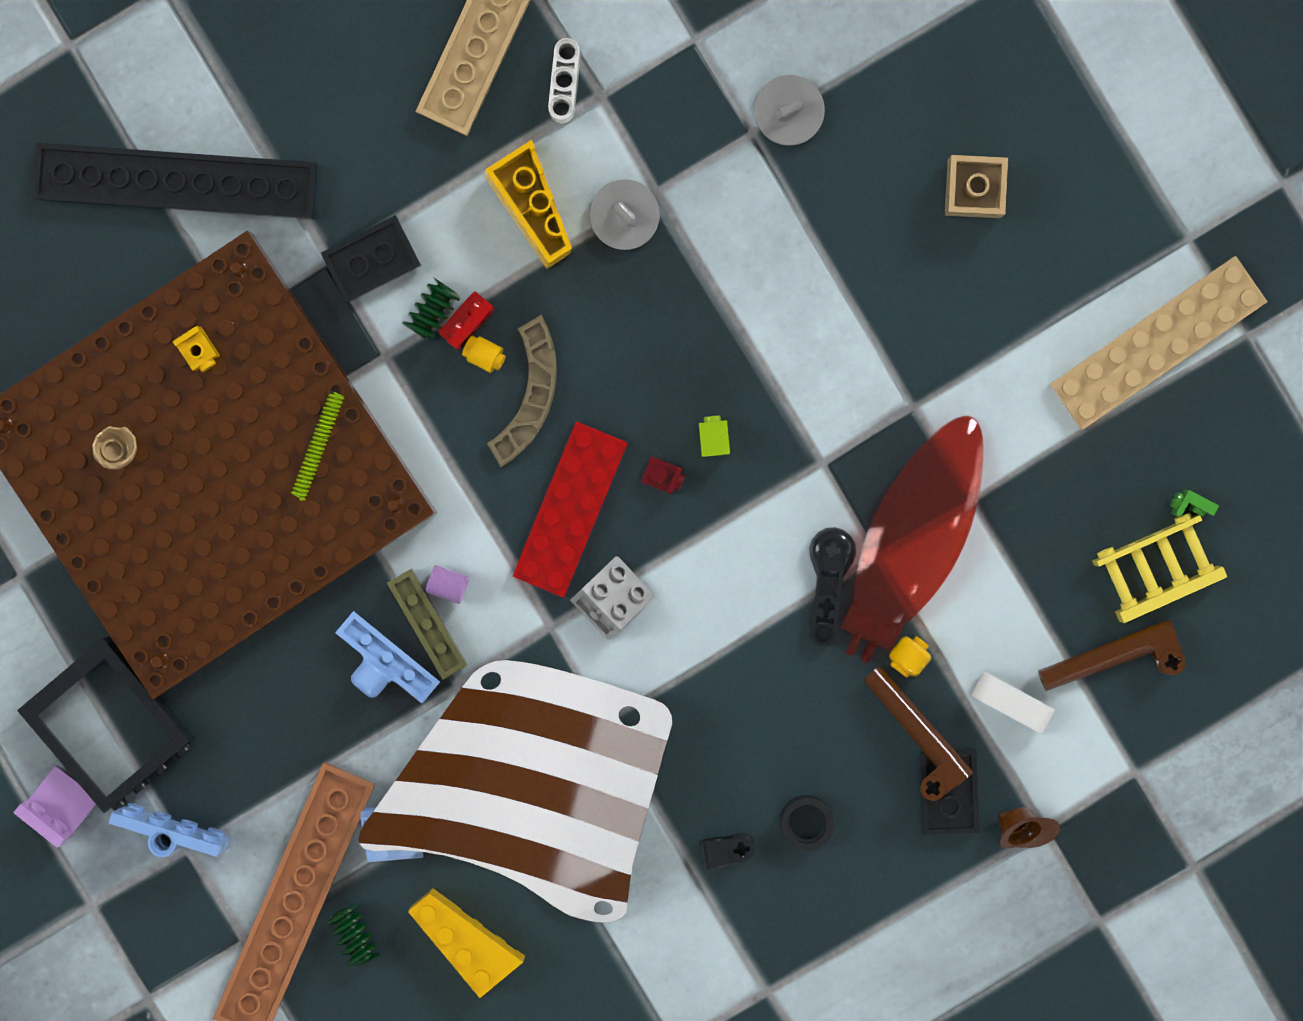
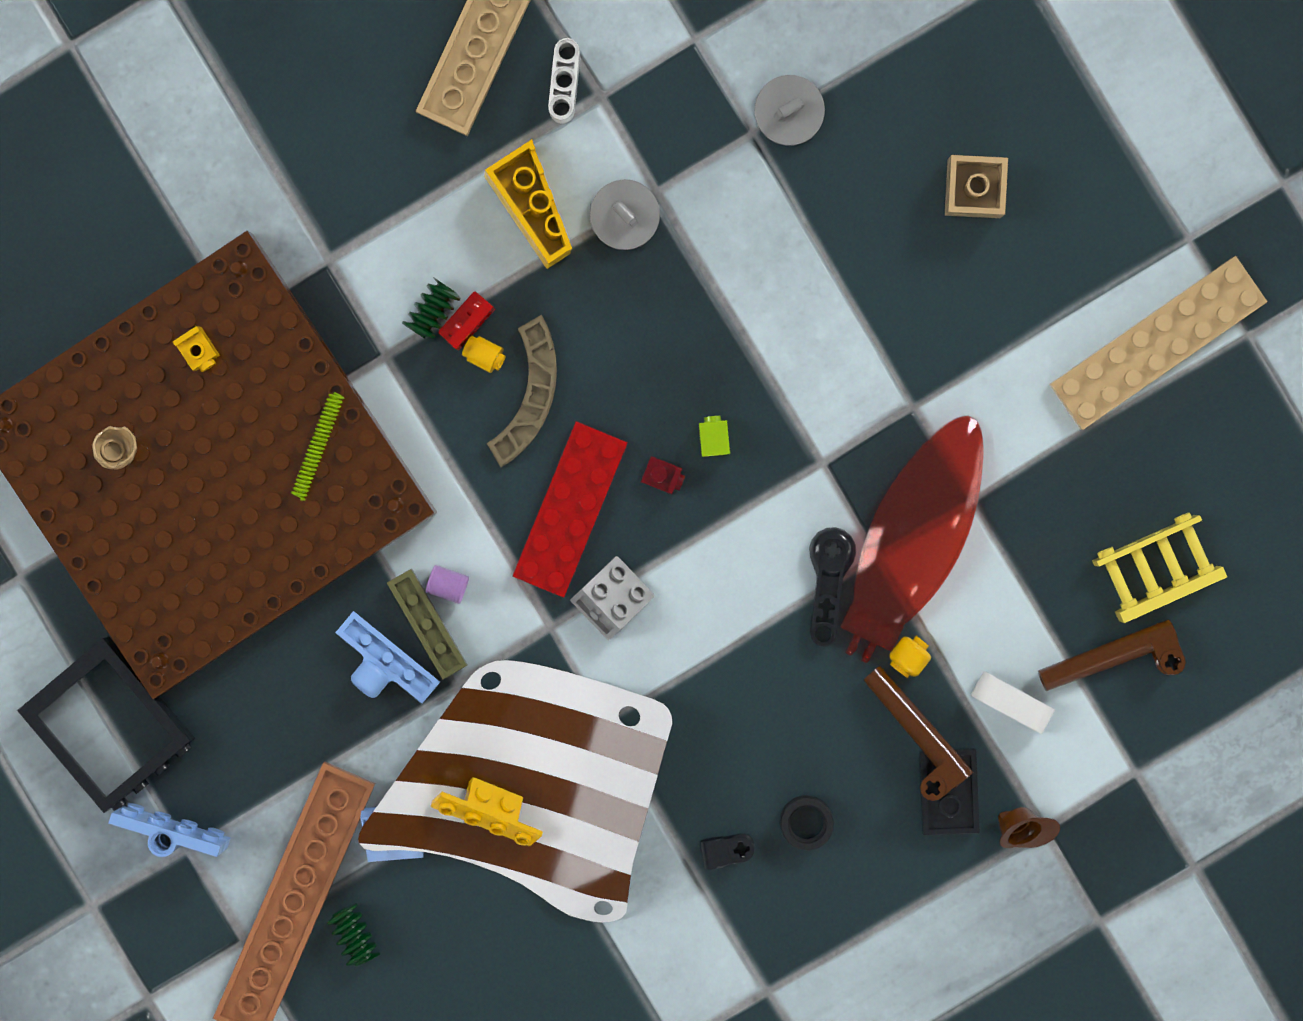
lavender bracket [13,766,96,848] -> none
black plate [33,143,317,219] -> none
black plate [321,215,422,304] -> none
yellow wedge [408,888,525,998] -> none
bright green bracket [1170,489,1219,517] -> none
none -> yellow bracket [431,777,543,846]

